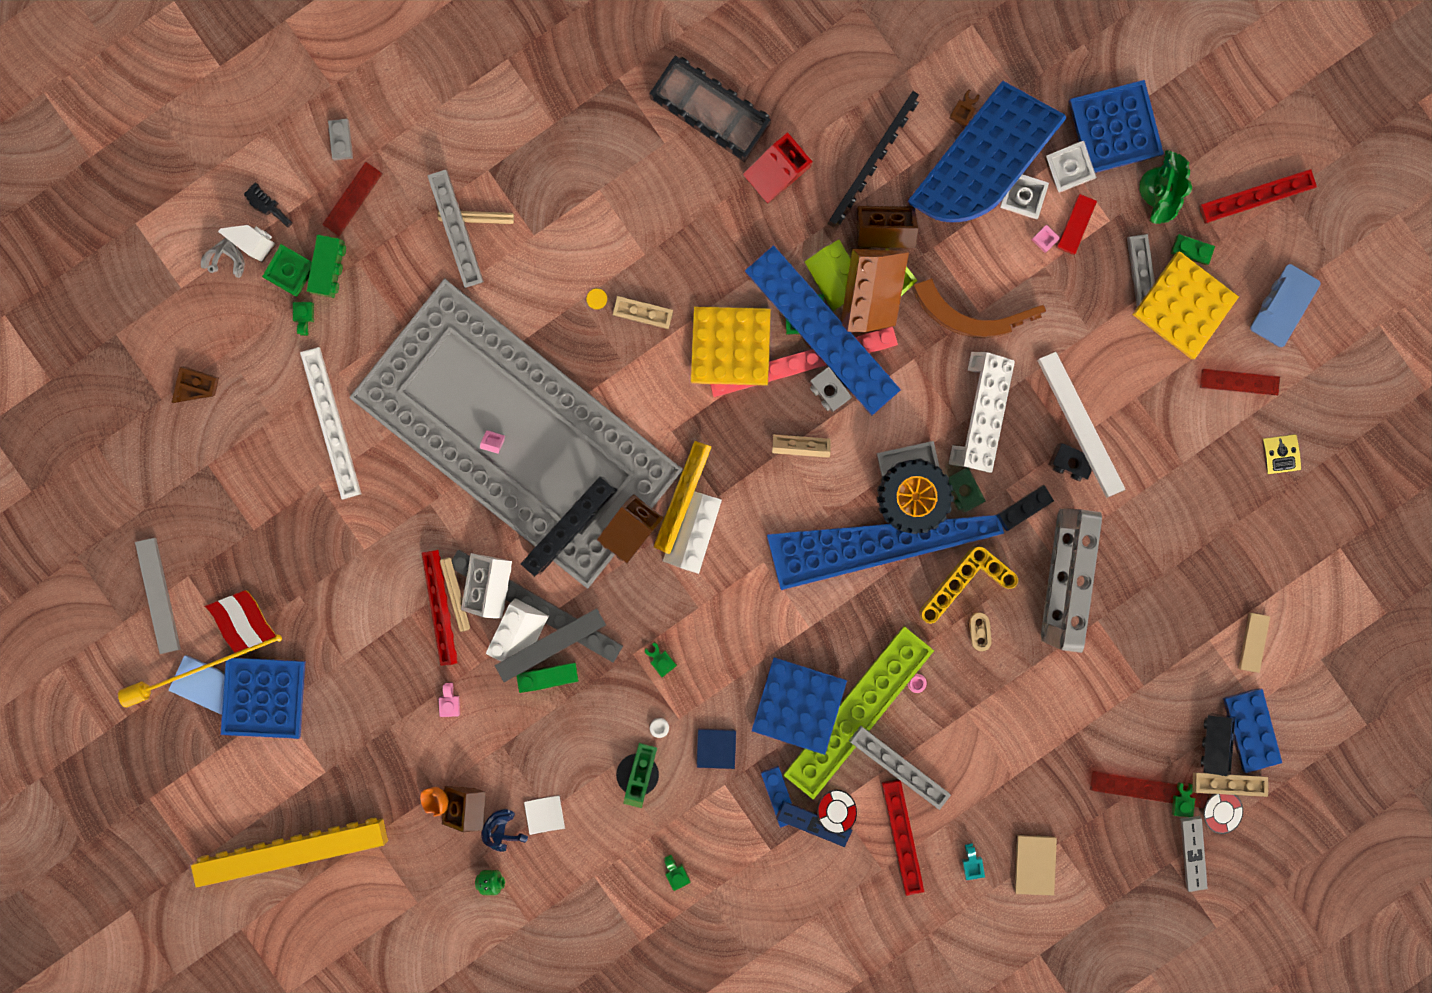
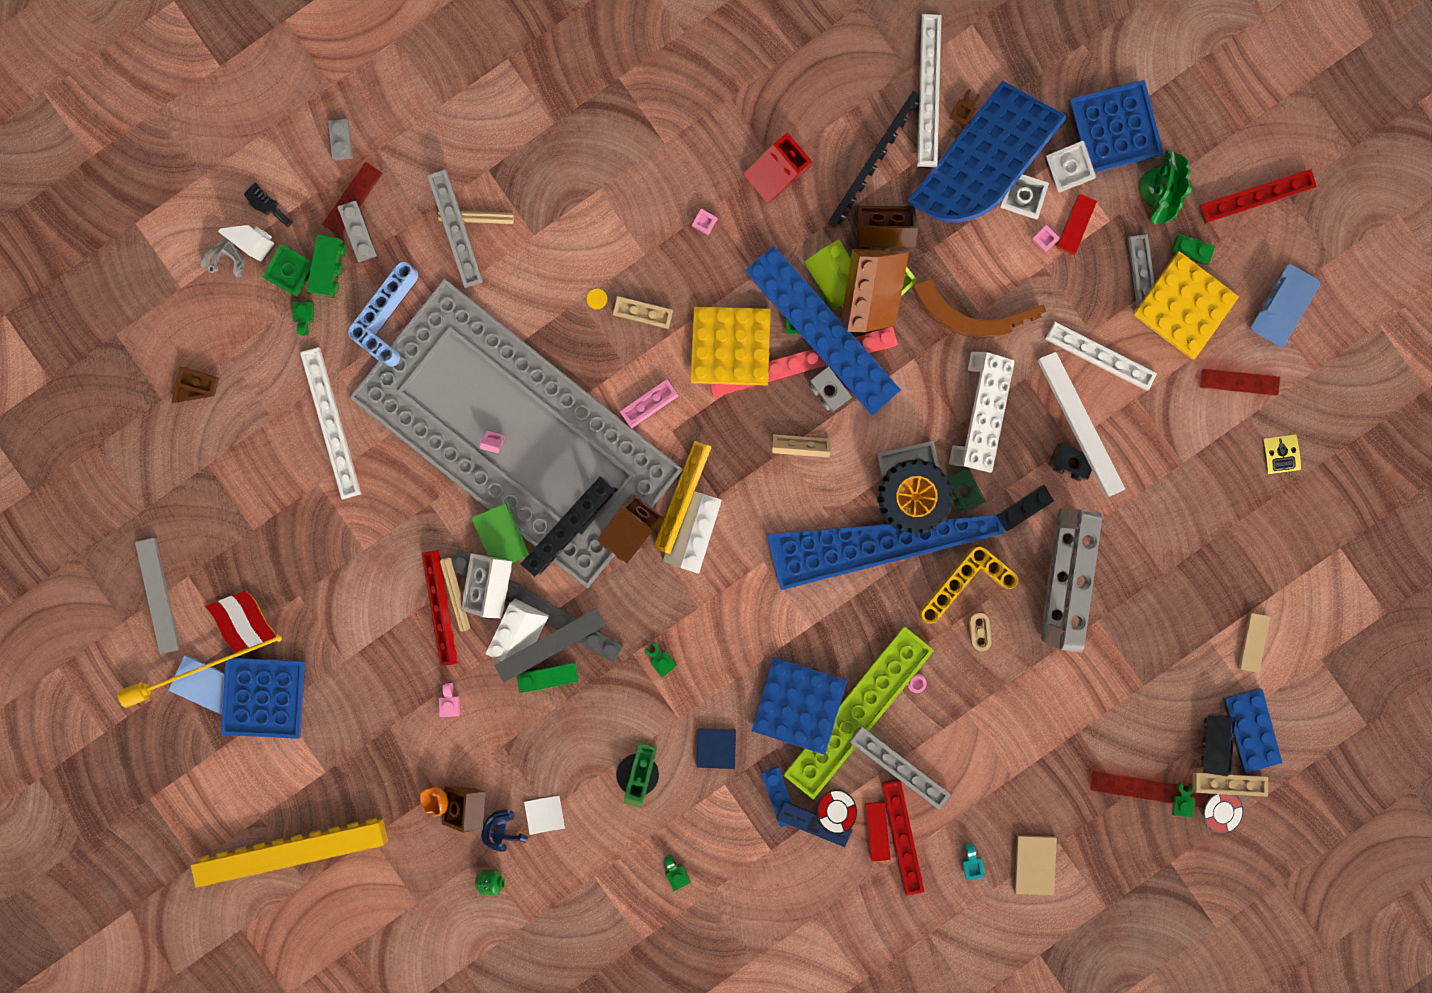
clear window [649,55,771,162] -> none
white tile [650,718,669,738] -> none
light grey tile [1180,816,1208,892] -> none
none -> light grey plate [338,201,377,263]
none -> light blue beam [348,262,418,366]
none -> bright green tile [471,503,529,563]
none -> bright pink plate [620,379,678,429]
none -> bright pink plate [692,209,718,236]
none -> red tile [865,801,891,862]
none -> white tile [917,14,941,167]
none -> white tile [1045,322,1157,391]

